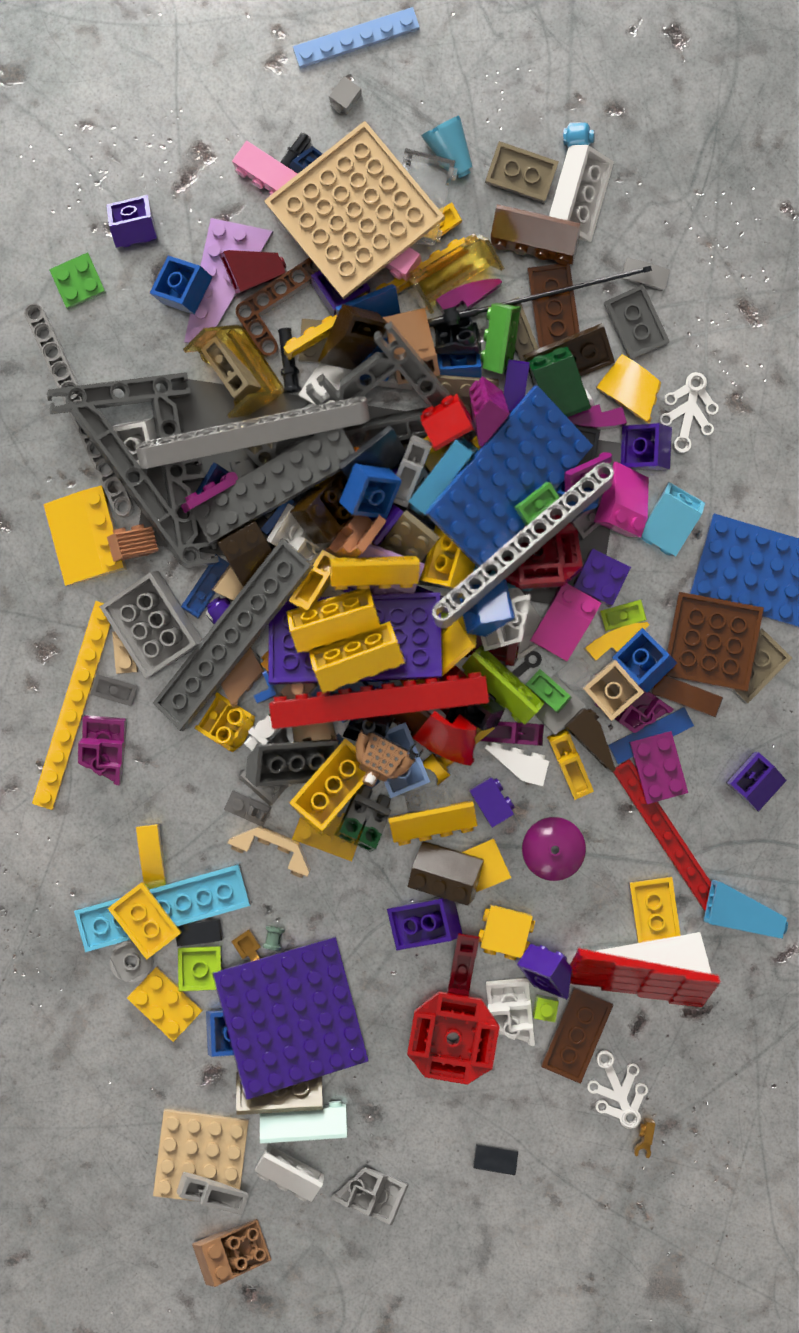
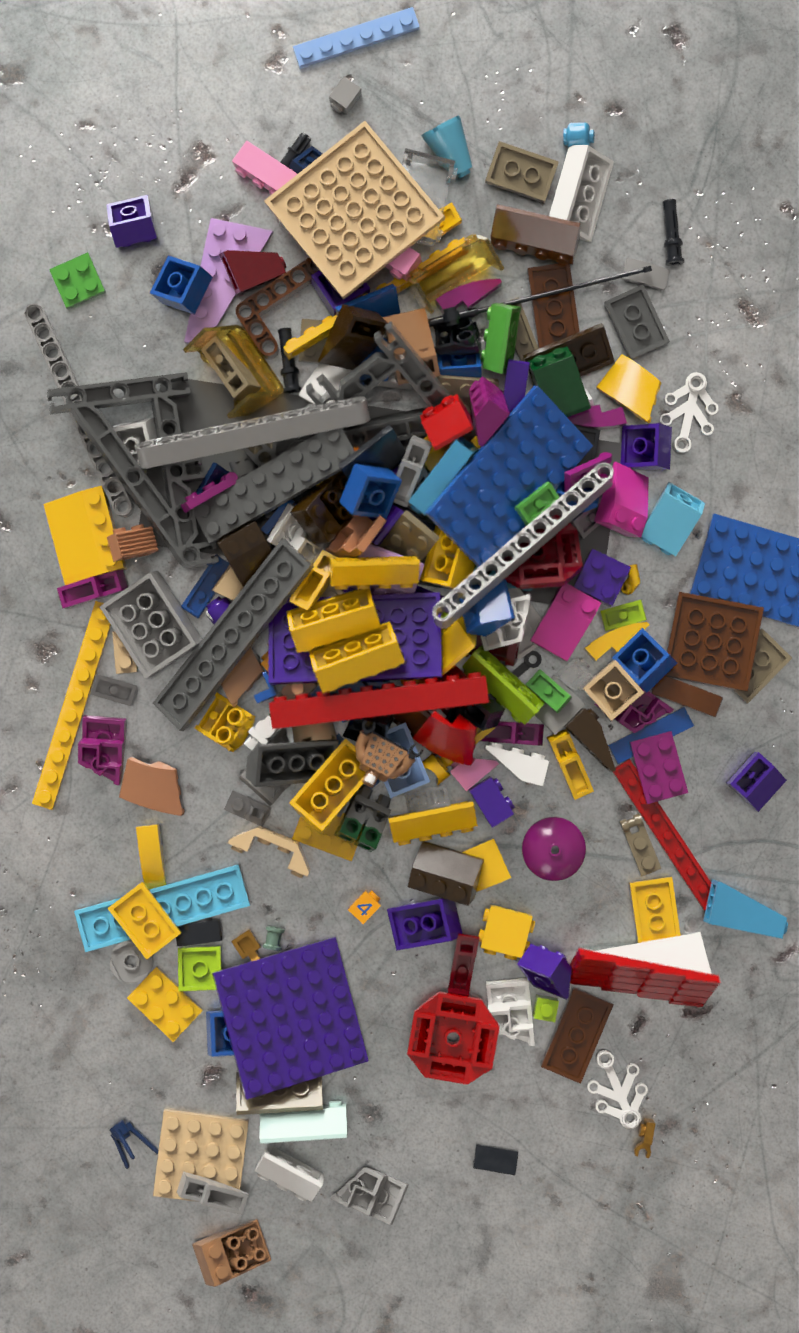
none -> magenta slope [57,570,128,609]
none -> dark blue plant [109,1120,159,1169]
none -> nougat slope [119,757,185,816]
none -> light orange brick [348,890,381,924]
none -> bright pink slope [450,758,499,791]
none -> dark tan plate [619,813,662,876]
none -> yellow arm [621,564,641,595]
none -> black pin [663,199,685,266]

